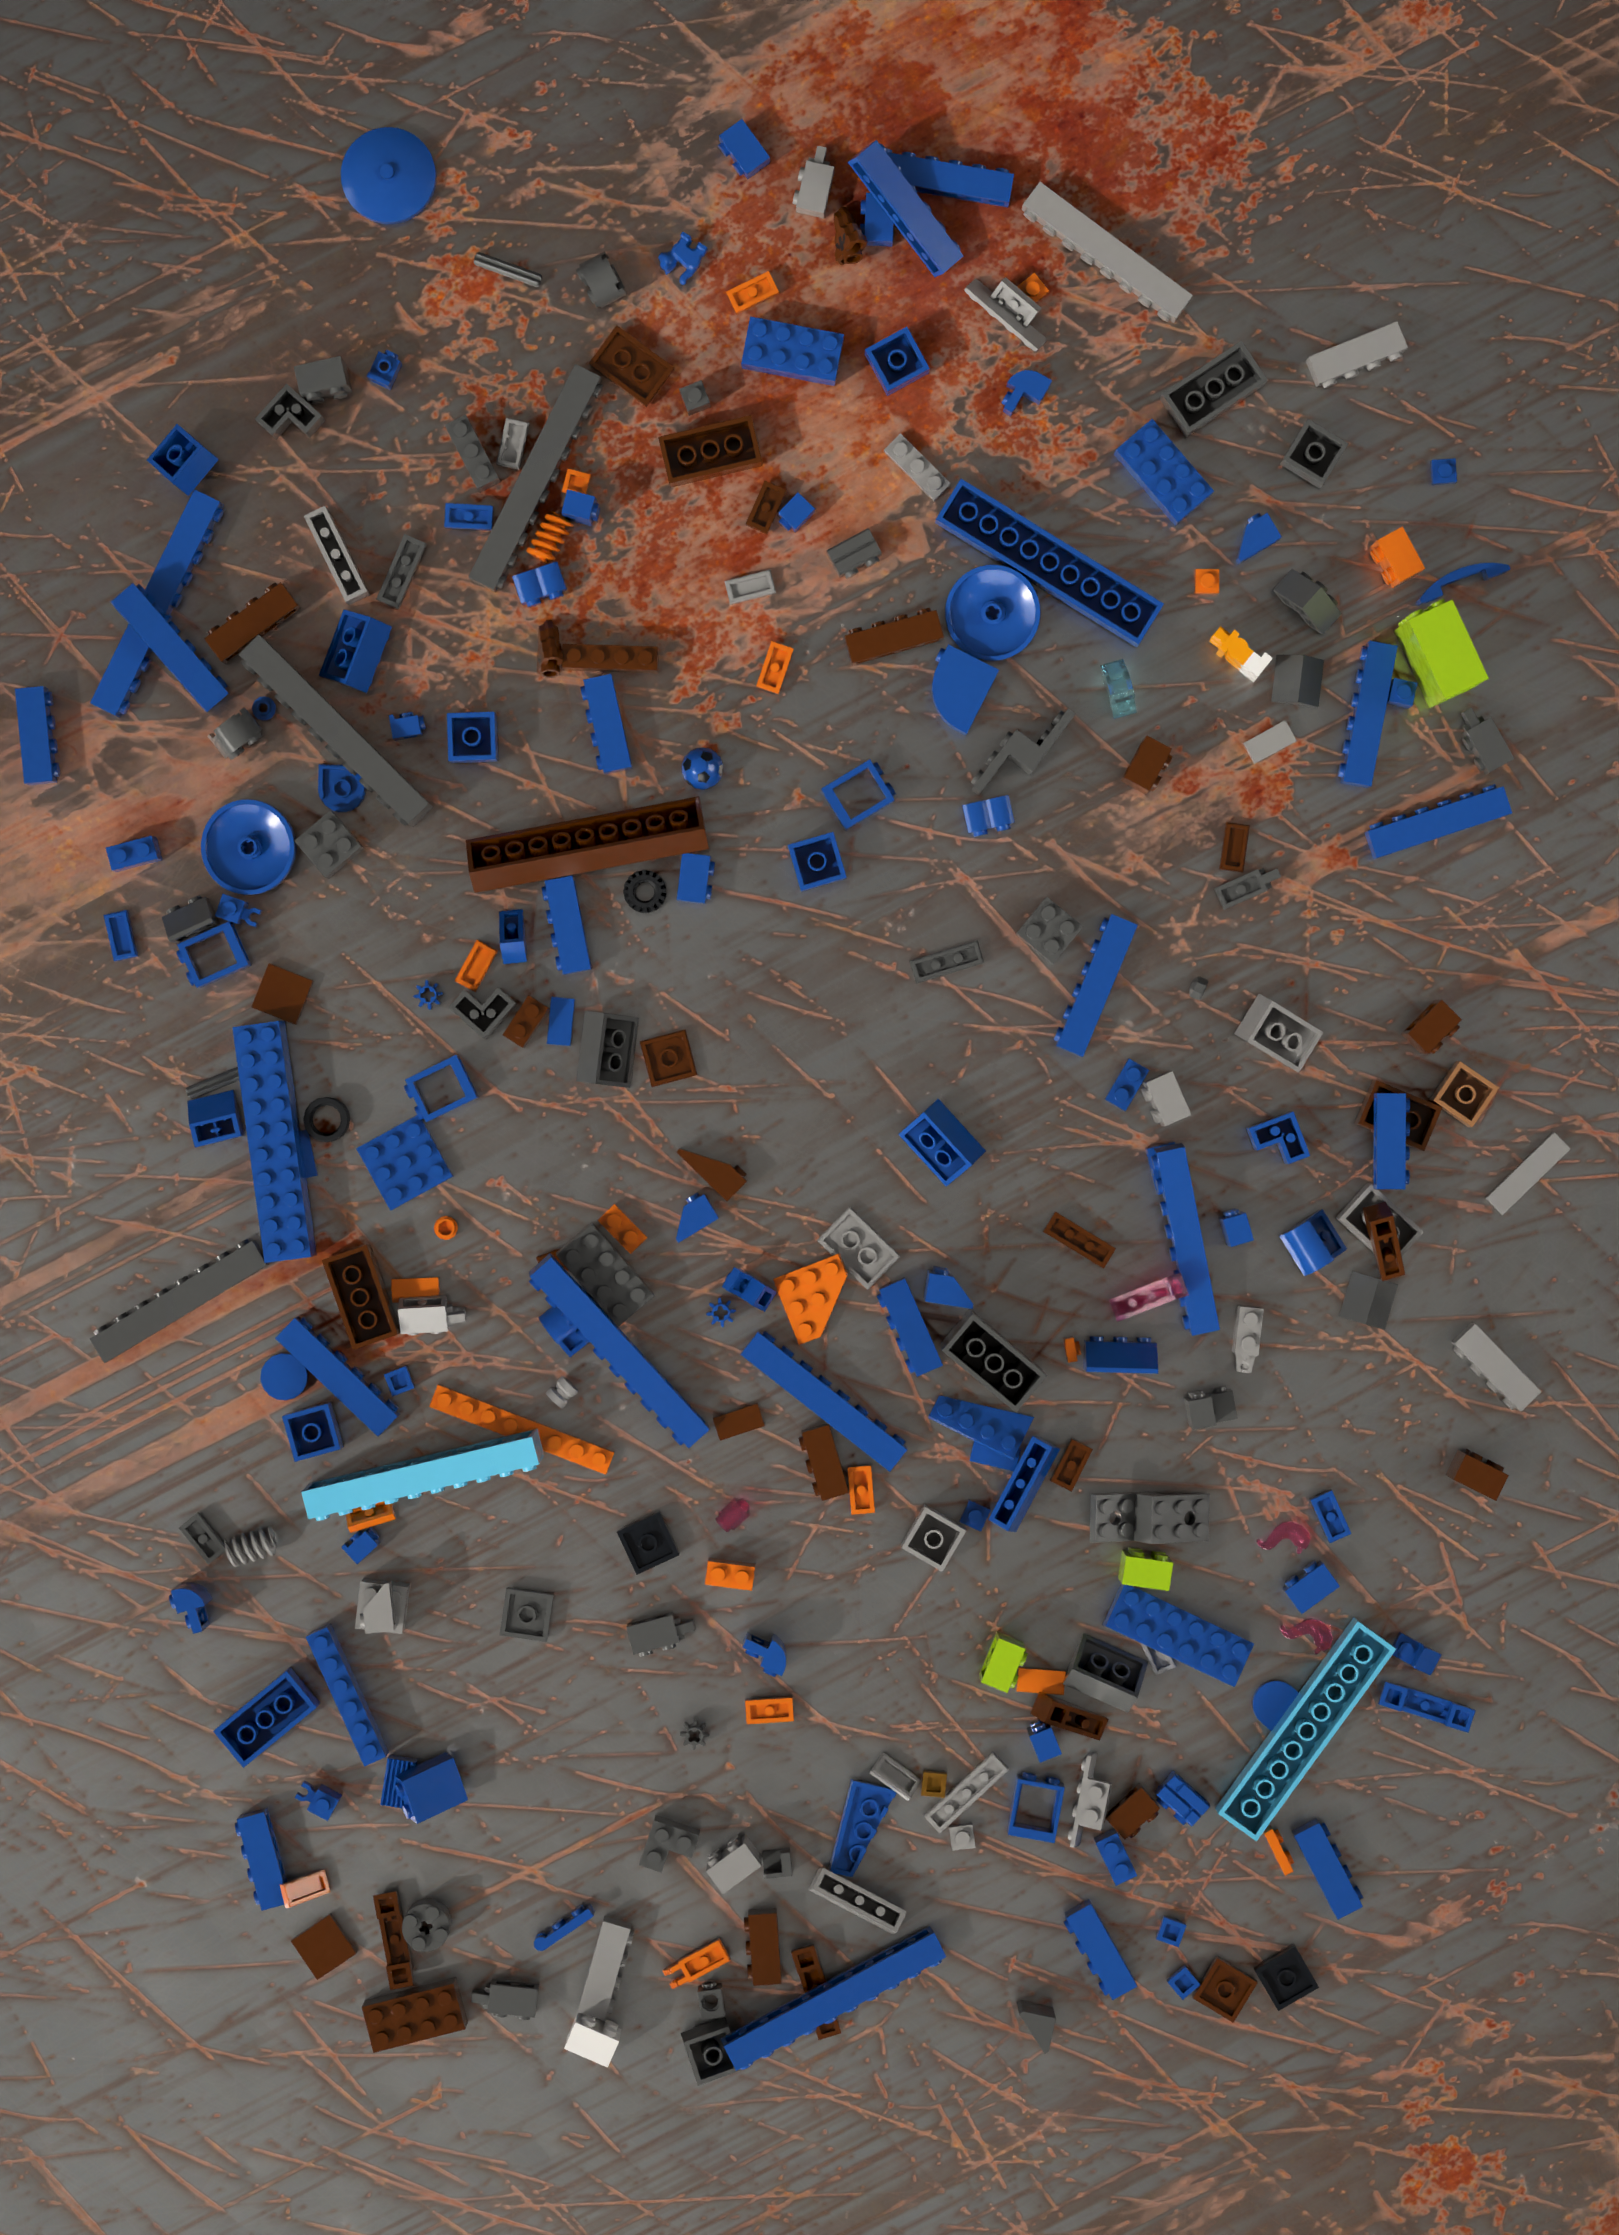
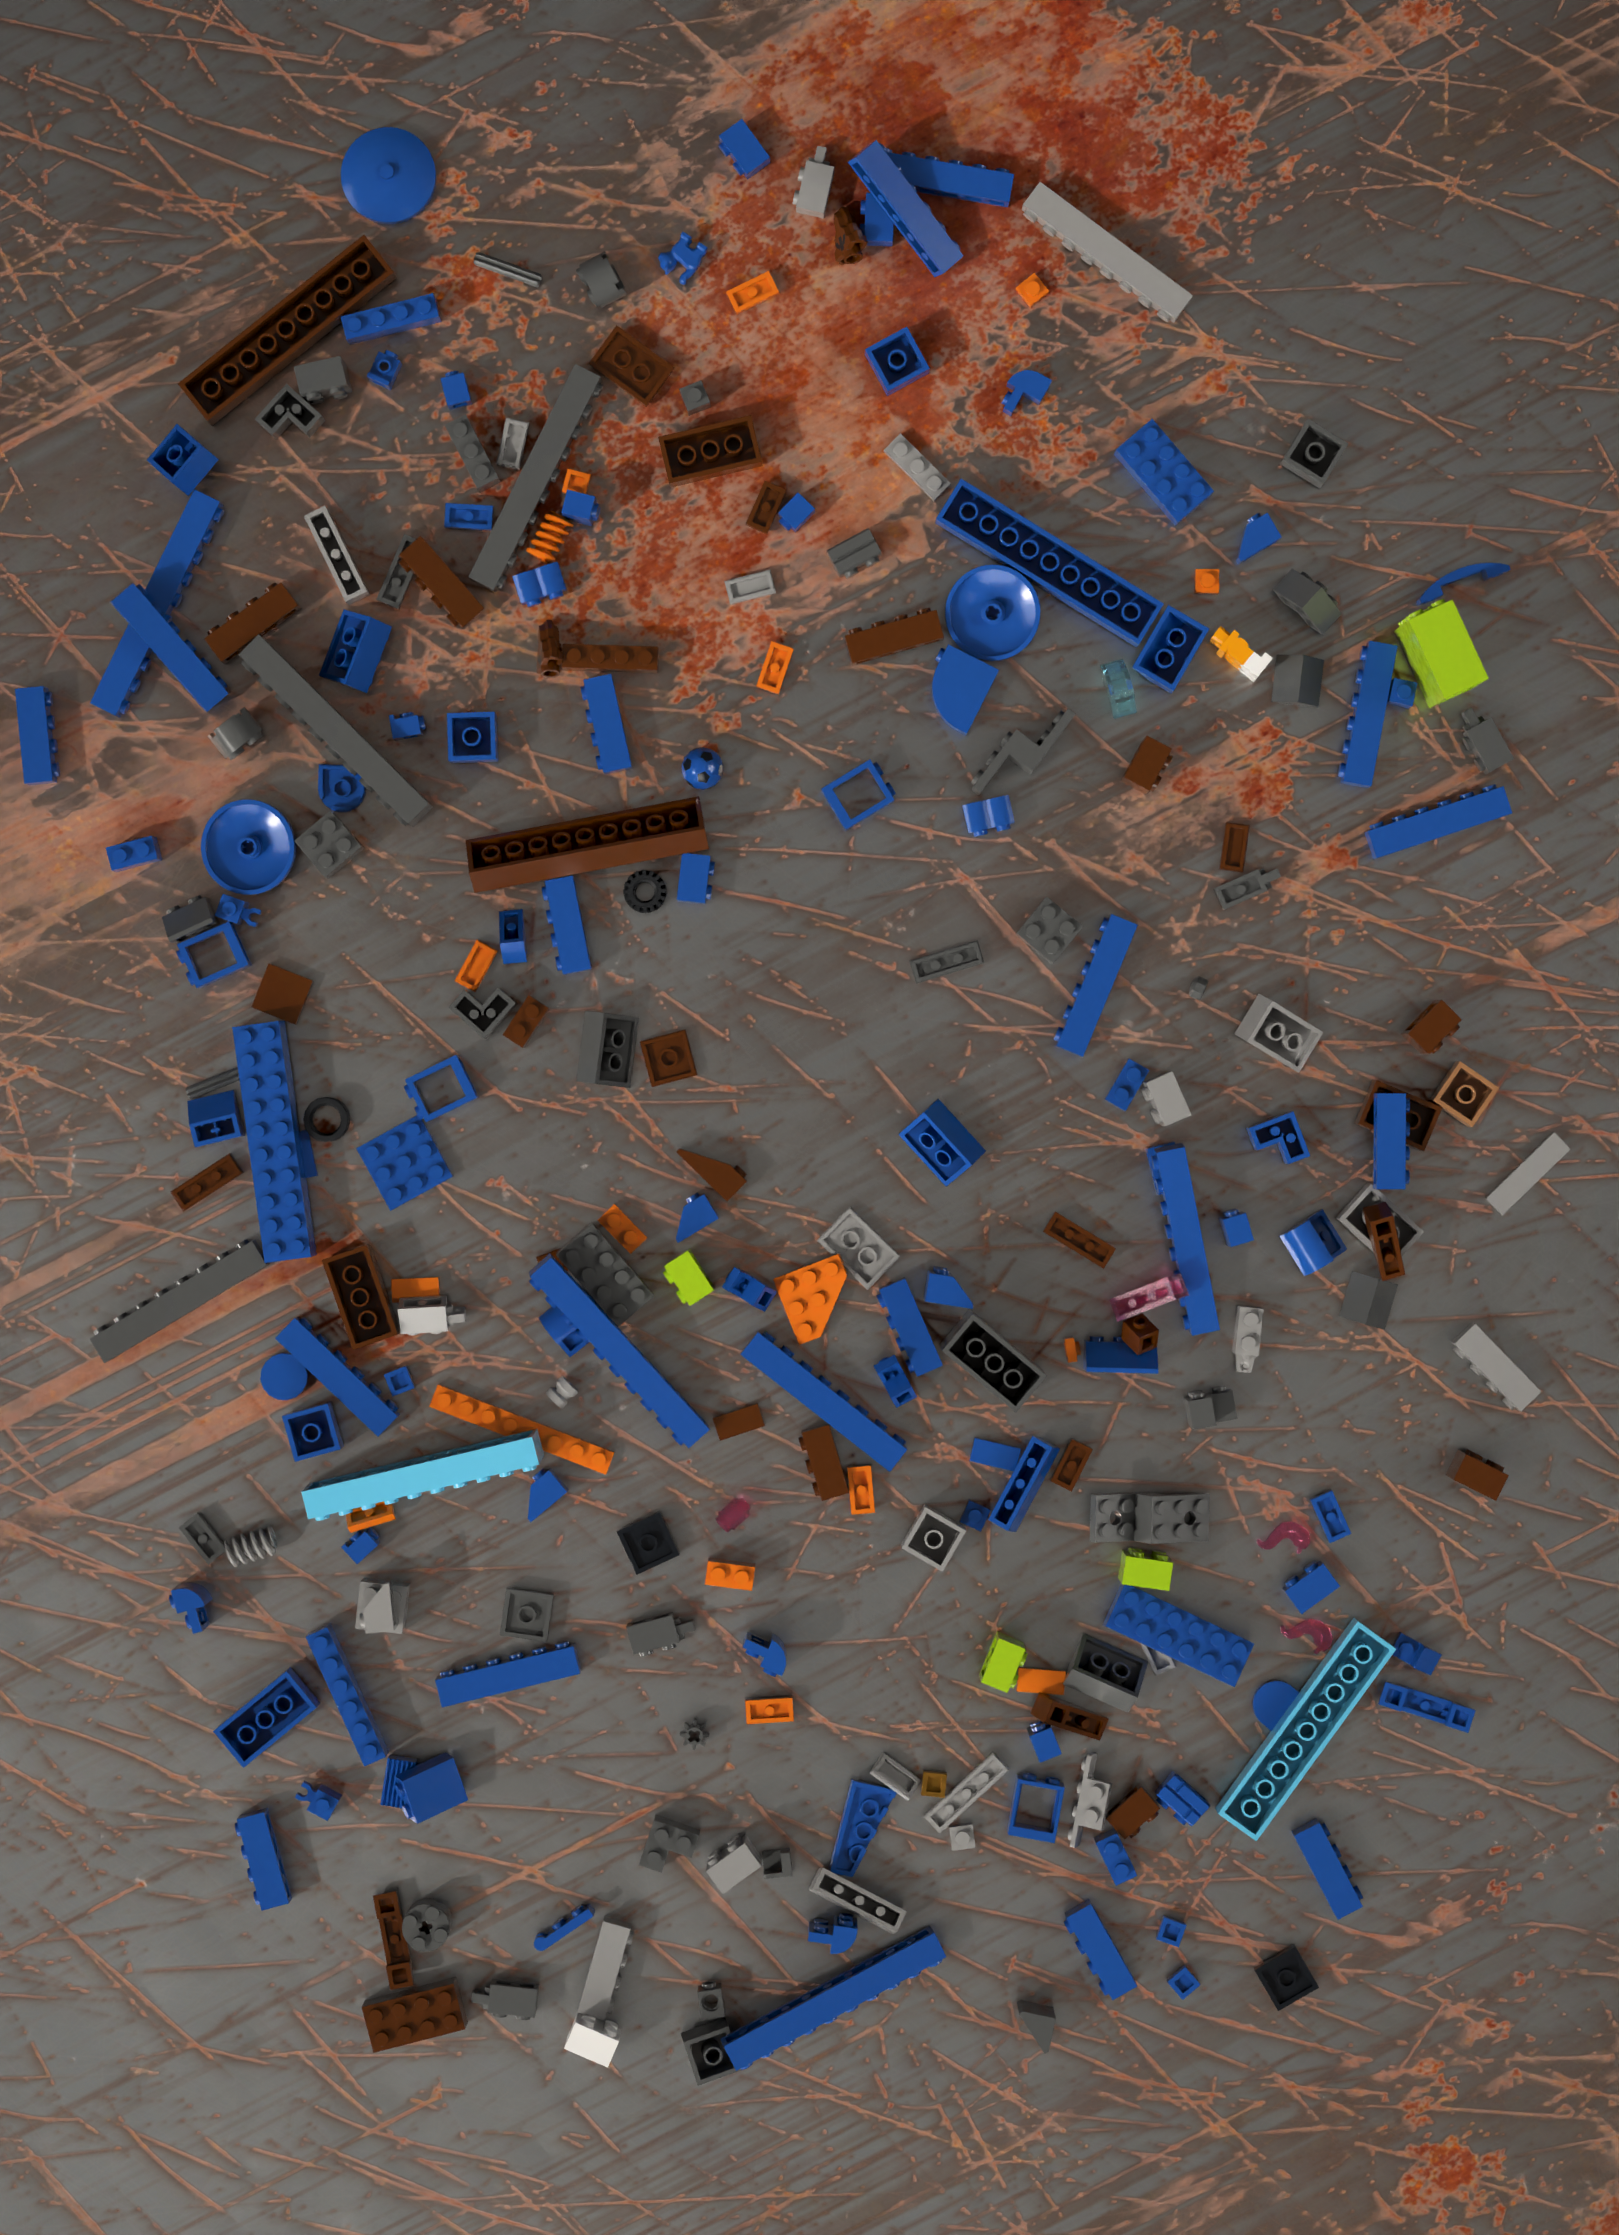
blue tile [104,910,138,961] -> none
blue plate [252,696,276,720] -> none
orange tile [280,1869,330,1908] -> none
reddish brown tile [291,1913,357,1980] -> none
blue gear [413,980,444,1010] -> none
orange plate [434,1216,458,1240] -> none
blue tile [547,997,575,1046] -> none
orange hinge [663,1938,731,1989] -> none
blue gear [706,1297,736,1327] -> none
blue brick [741,316,844,386] -> none
reddish brown brick [744,1908,782,1986] -> none
blue brick [788,832,847,892] -> none
reddish brown slope [791,1944,841,2040] -> none
blue wing [928,1395,1034,1460] -> none
light grey bracket [964,277,1047,352] -> none
dark grey brick [1159,340,1268,438] -> none
reddish brown plate [1192,1956,1258,2023] -> none
light grey tile [1243,720,1297,764] -> none
orange plate [1263,1825,1294,1876] -> none
light grey brick [1306,321,1408,388] -> none
orange brick [1370,526,1425,588] -> none
blue plate [1430,458,1457,485] -> none
none -> reddish brown tile [171,1153,244,1212]
none -> reddish brown brick [178,235,397,426]
none -> blue brick [341,293,442,345]
none -> reddish brown brick [398,536,484,628]
none -> blue brick [435,1641,582,1707]
none -> blue brick [440,371,473,410]
none -> blue slope [528,1468,569,1522]
none -> lime brick [663,1248,715,1306]
none -> blue brick [808,1913,858,1954]
none -> blue brick [874,1355,917,1408]
none -> reddish brown brick [1121,1313,1159,1355]
none -> blue slope [1132,605,1209,694]

